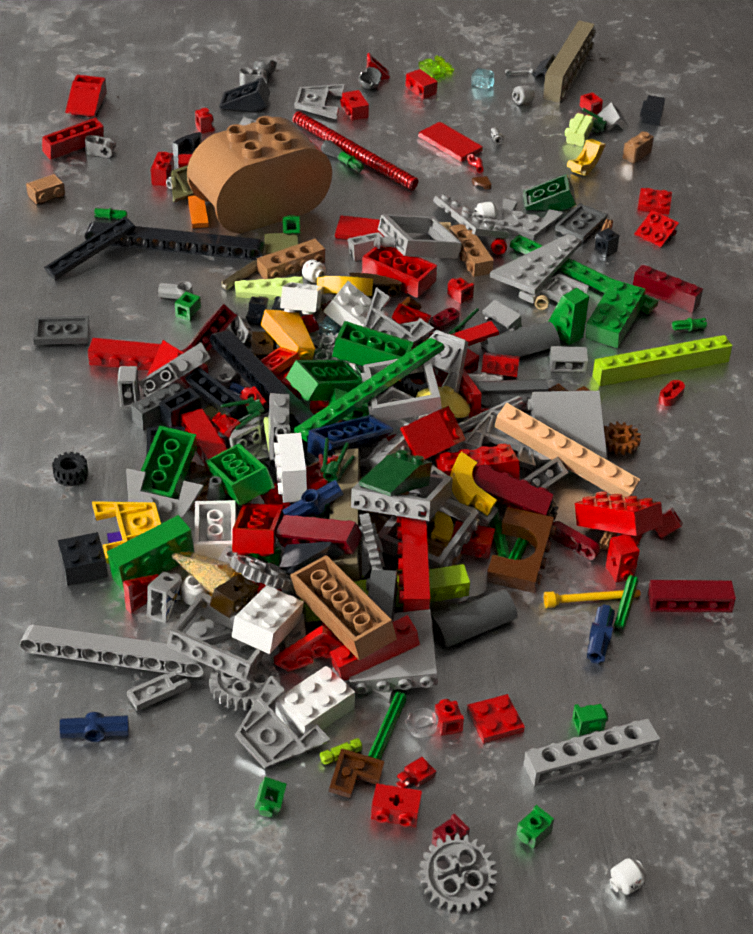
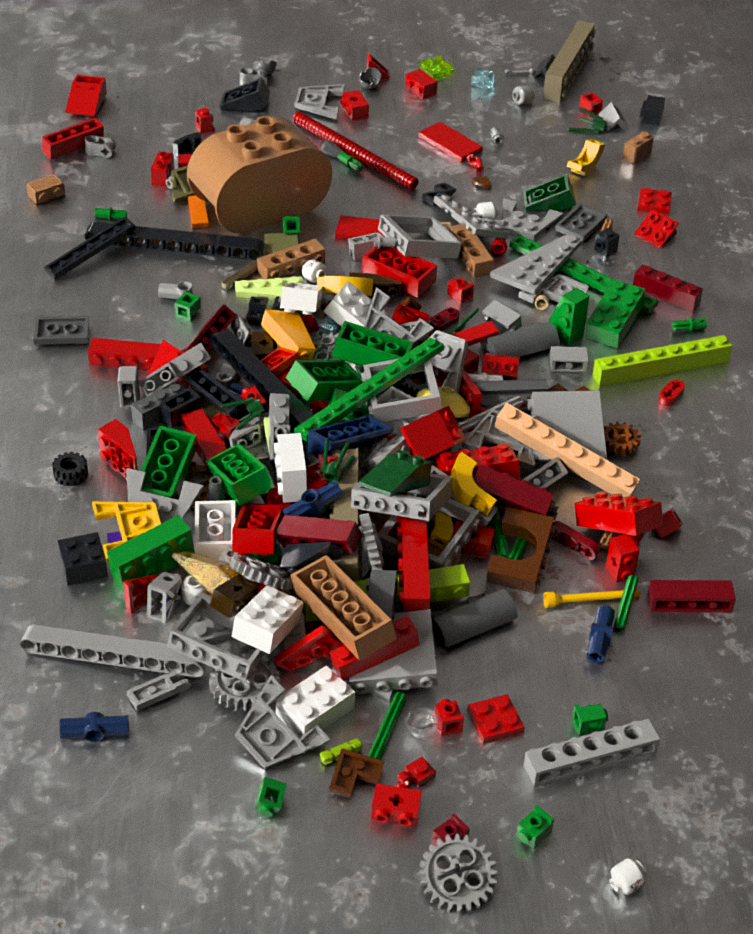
yellowish green brick [565,113,594,147] -> none
none -> red slope [98,419,138,480]
none -> black slope [422,182,456,206]

